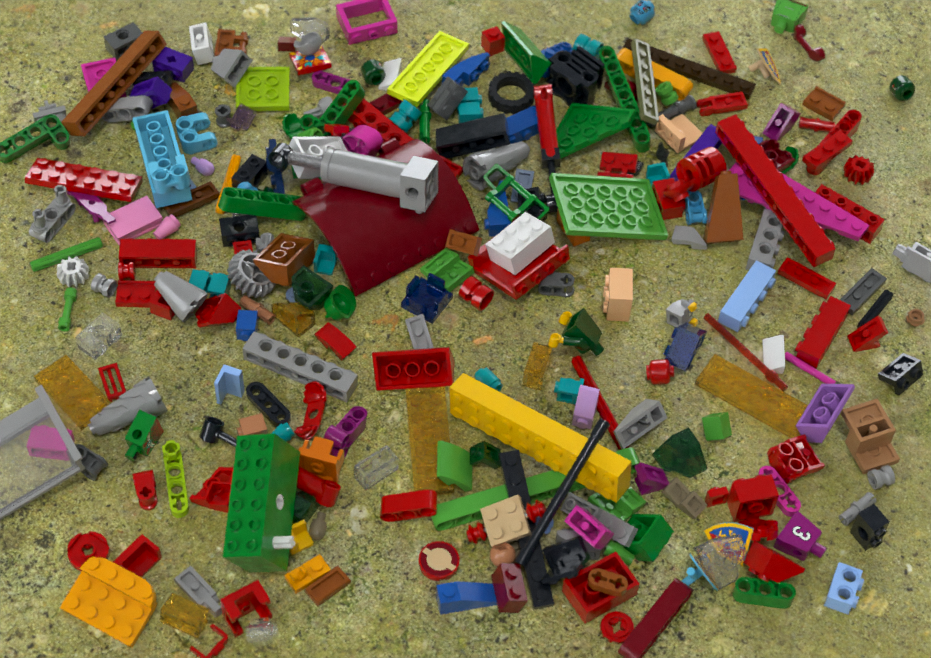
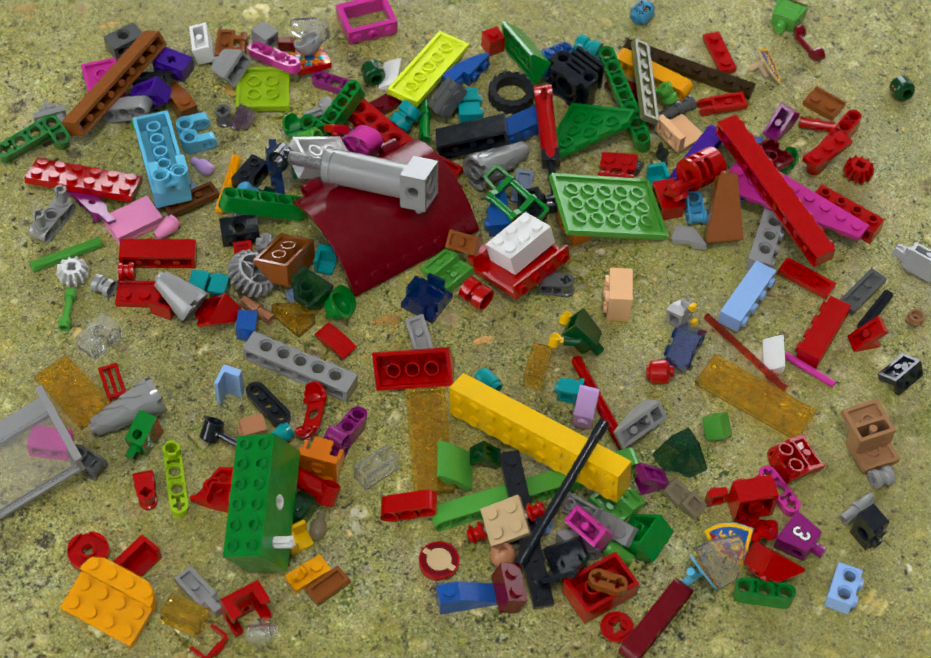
medium lavender slope [796,383,855,443] -> none
none -> dark pink beam [248,42,301,74]
none -> light grey brick [251,21,279,47]

